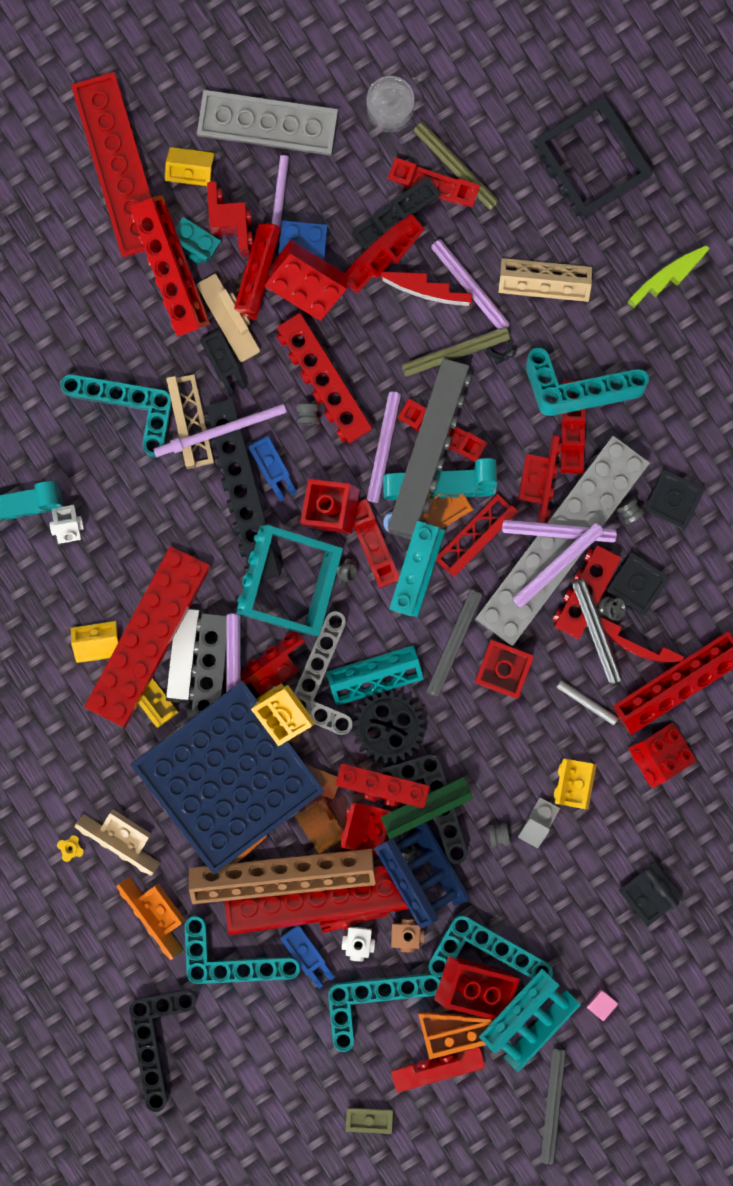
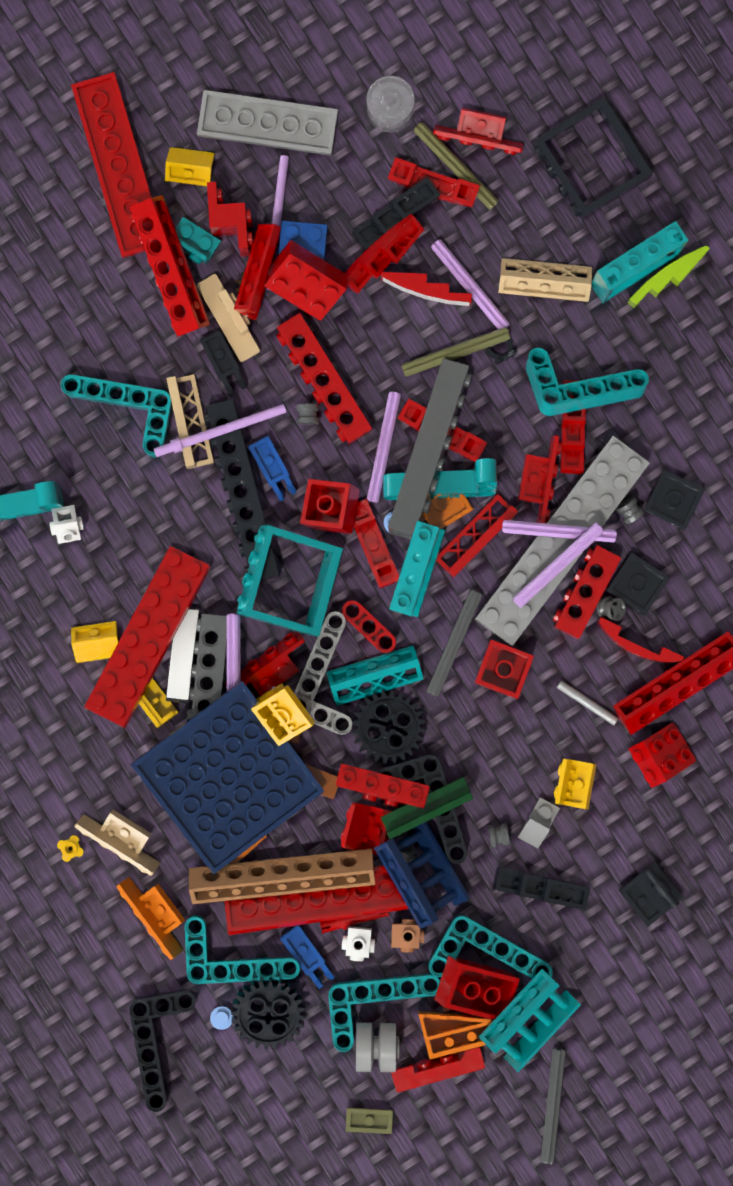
clear orange brick [295,799,343,854] -> none
dark grey plate [337,559,357,586] -> none
axle [573,579,622,684] -> none
bright pink slope [586,989,618,1021] -> none
none -> light blue plate [210,1006,233,1030]
none -> black gear [231,977,306,1050]
none -> red beam [342,601,396,653]
none -> light grey wheel [356,1023,399,1072]
none -> bracket [433,107,523,155]
none -> black slope [492,867,590,910]
none -> teal window [591,221,688,304]

